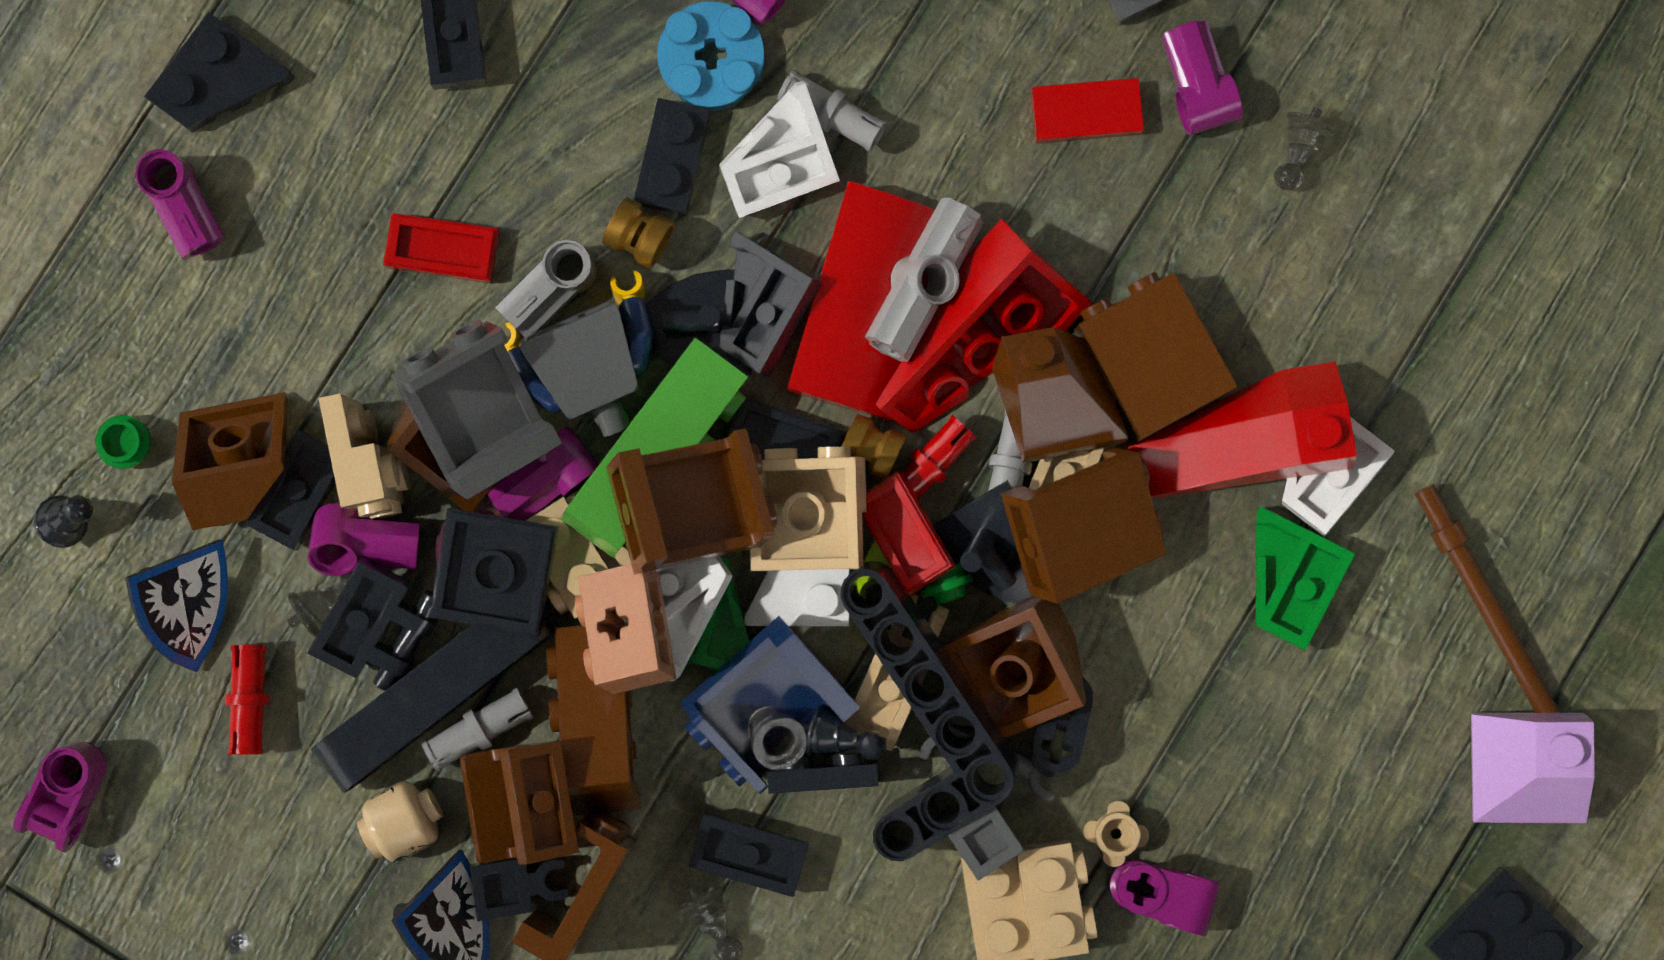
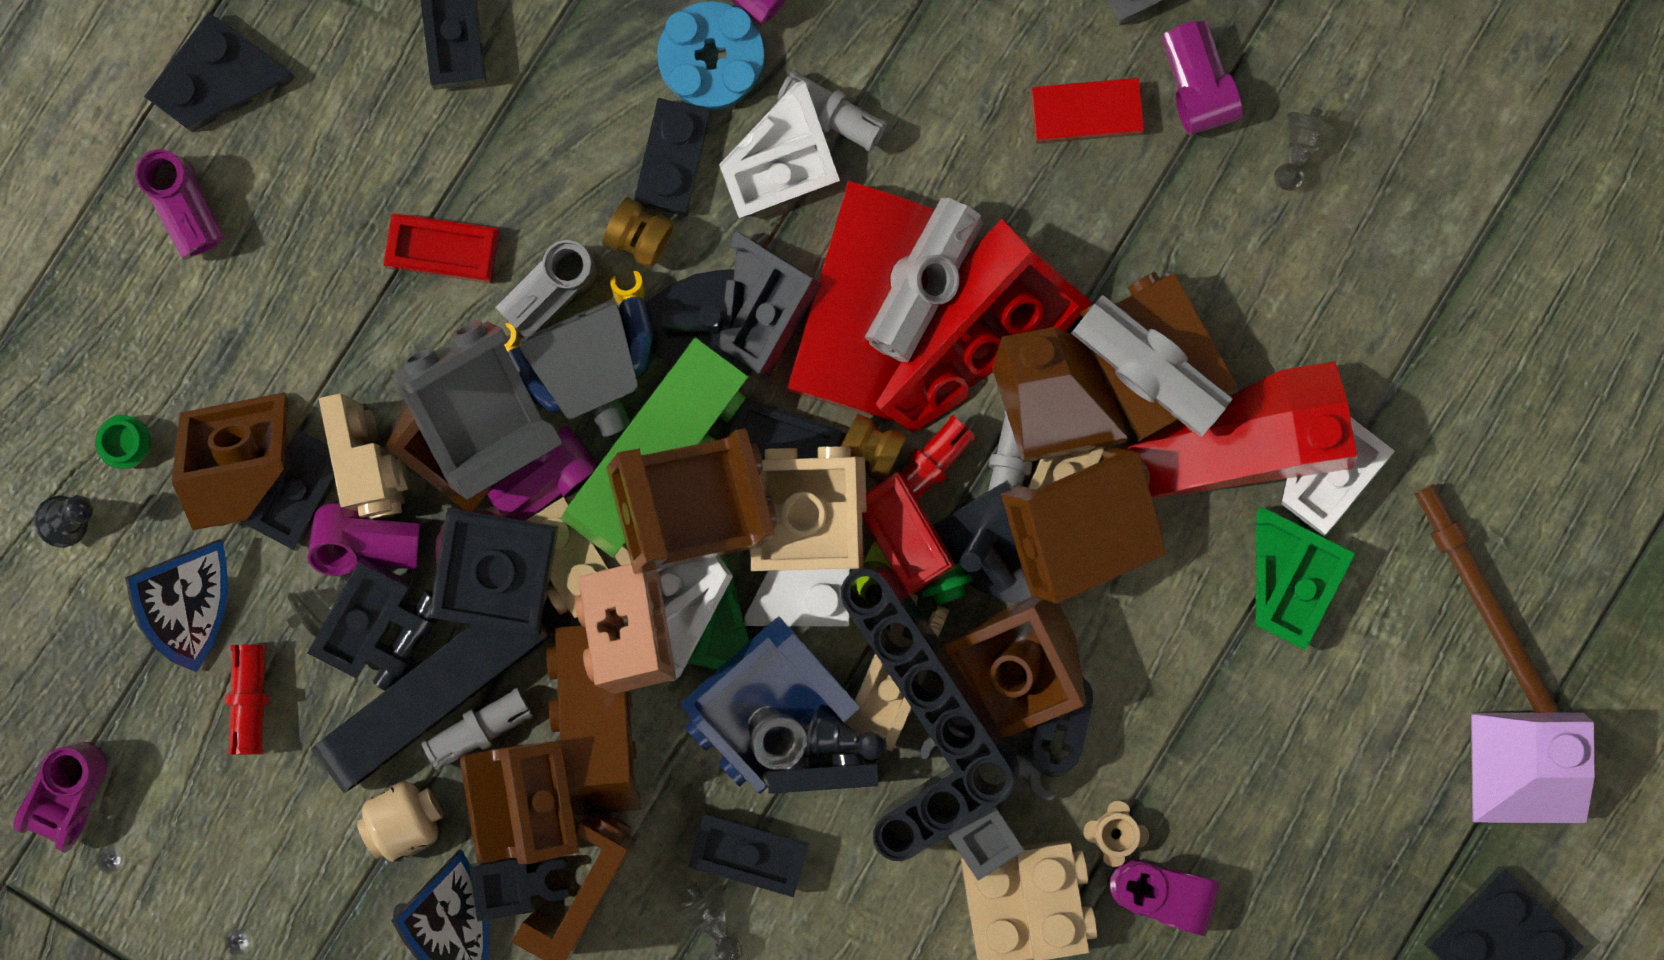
none -> light grey piece [1071,295,1232,437]

